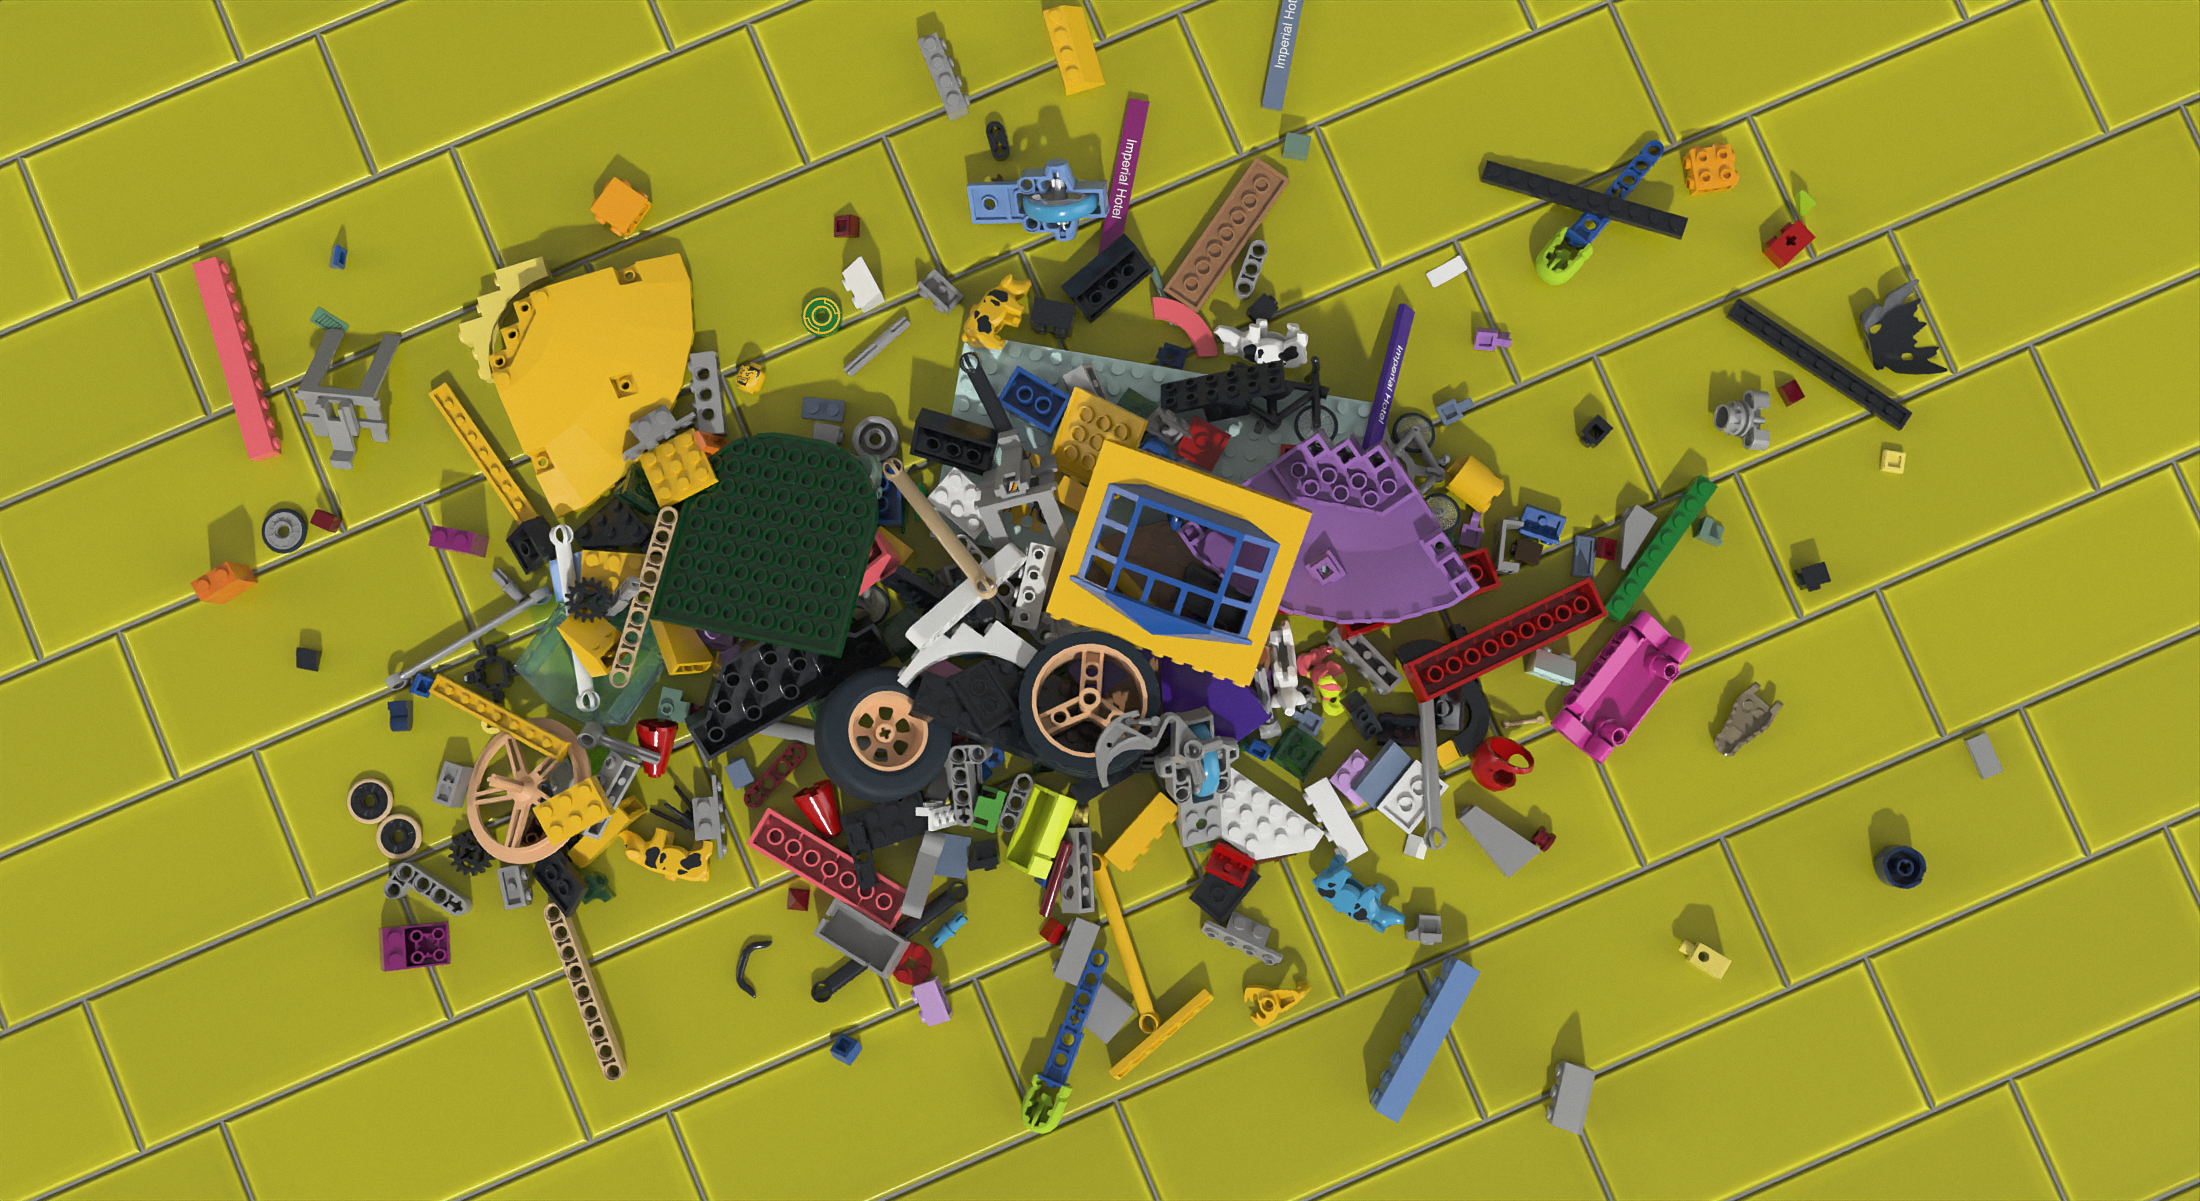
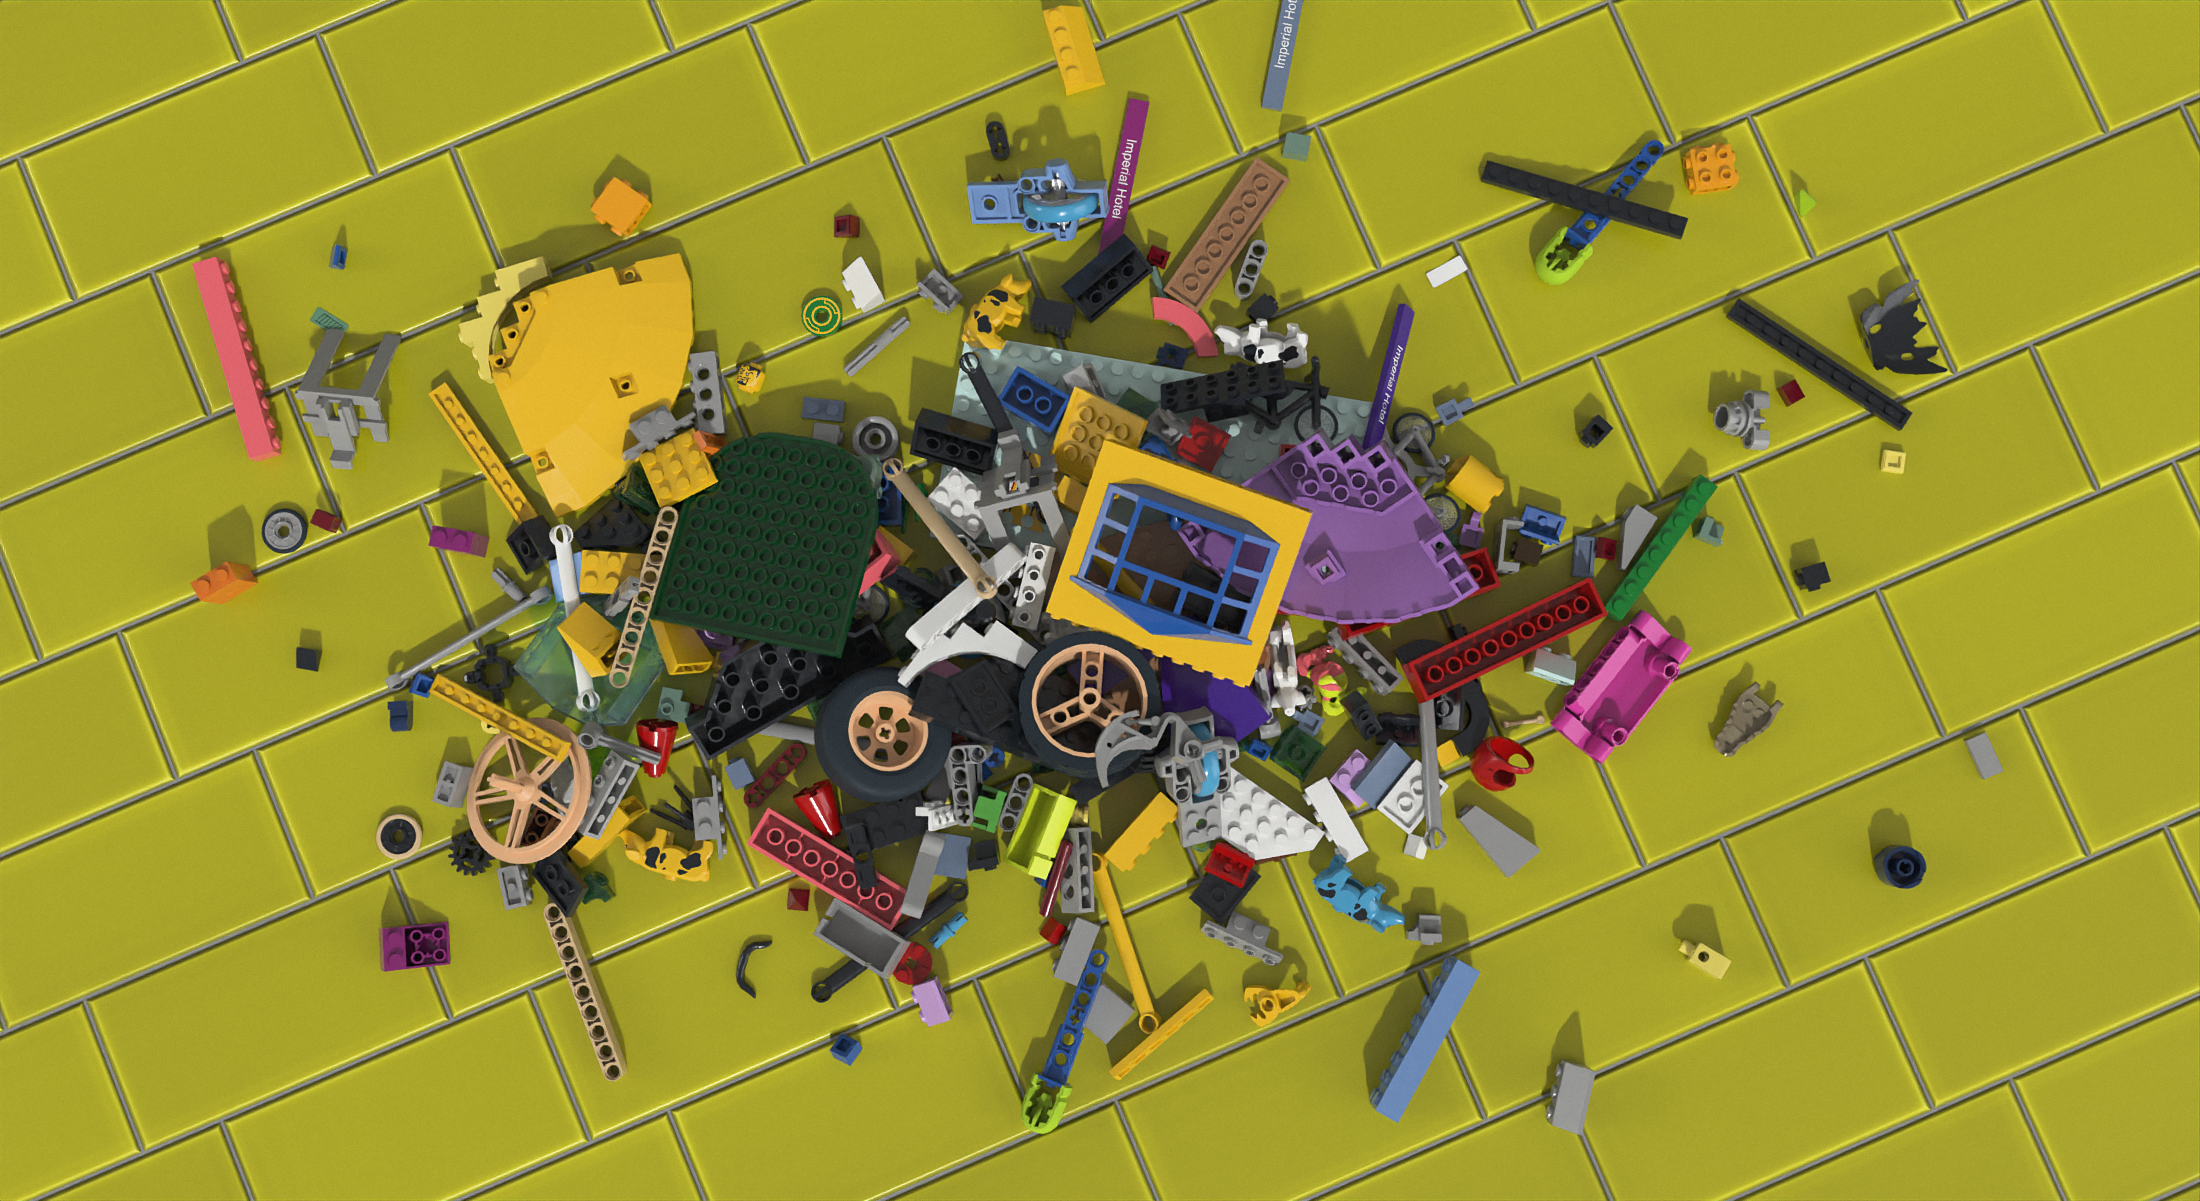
black wheel [347,778,393,824] -> none
light grey beam [384,861,473,916] -> none
yellow brick [532,775,616,846] -> none
black gear [565,577,612,623] -> none
light grey brick [917,32,970,122] -> none
medium lavender plate [1473,327,1512,351] -> none
dark red wheel [1530,826,1556,852] -> none
red brick [1763,220,1816,269] -> none
none -> dark red slope [1146,245,1171,269]

